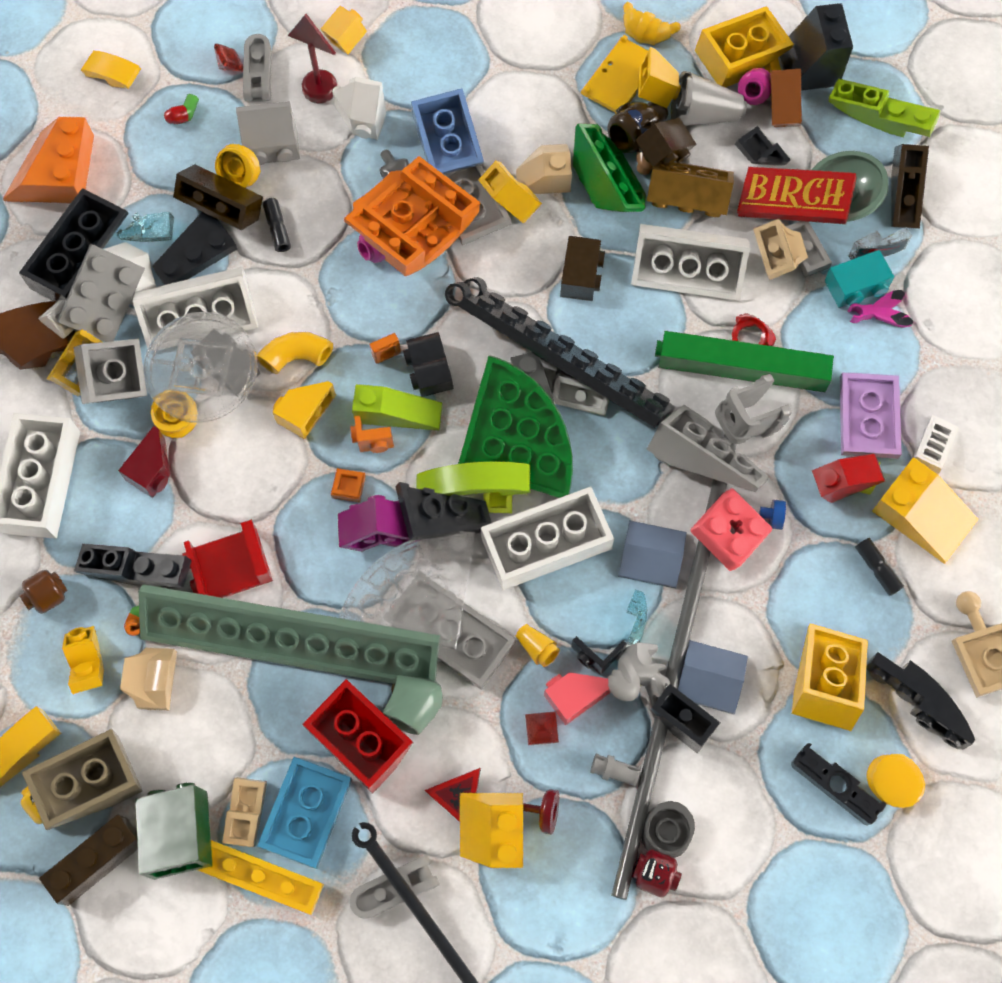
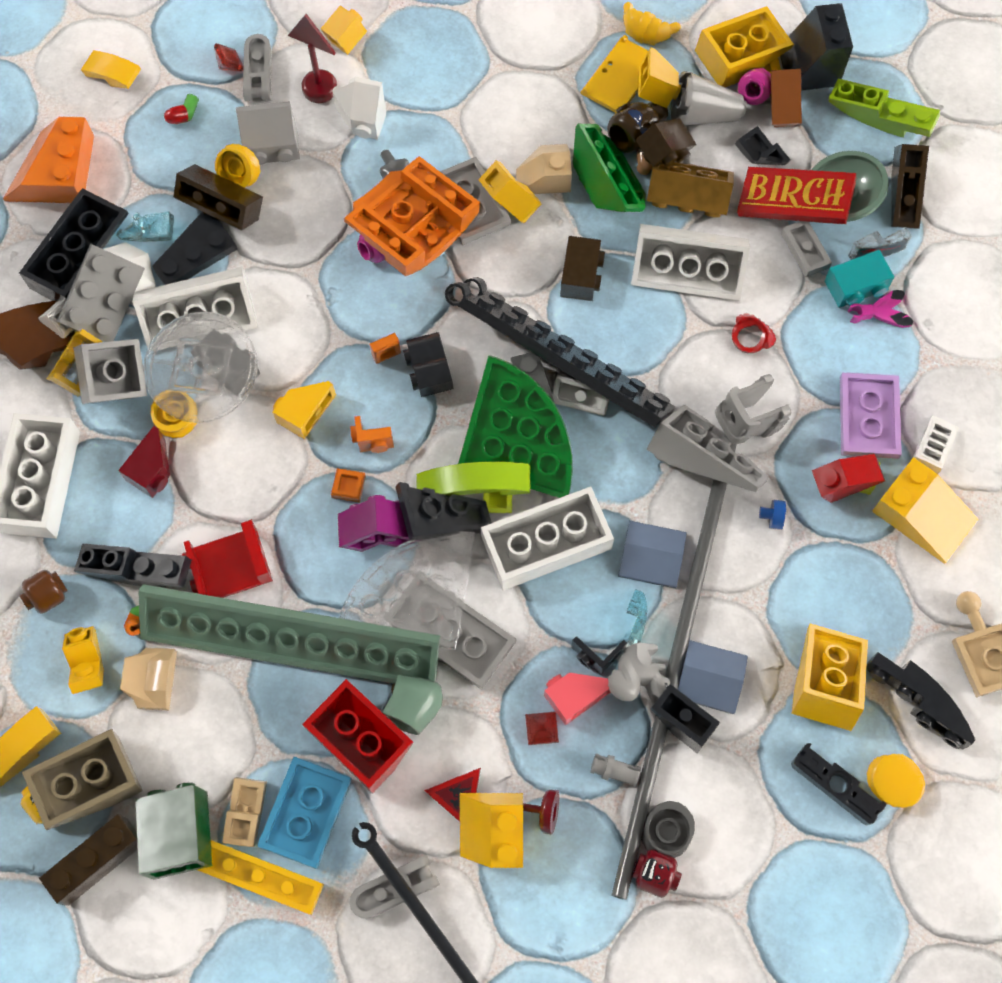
yellow cylinder [255,332,333,374] -> none
black piece [262,198,291,252] -> none
lime slope [352,384,443,431] -> none
medium blue slope [411,88,484,174] -> none
yellow cone [515,624,560,667] -> none
green brick [655,331,834,392] -> none
coral brick [690,488,772,571] -> none
tan slope [753,219,808,280] -> none
black piece [855,538,904,596] -> none

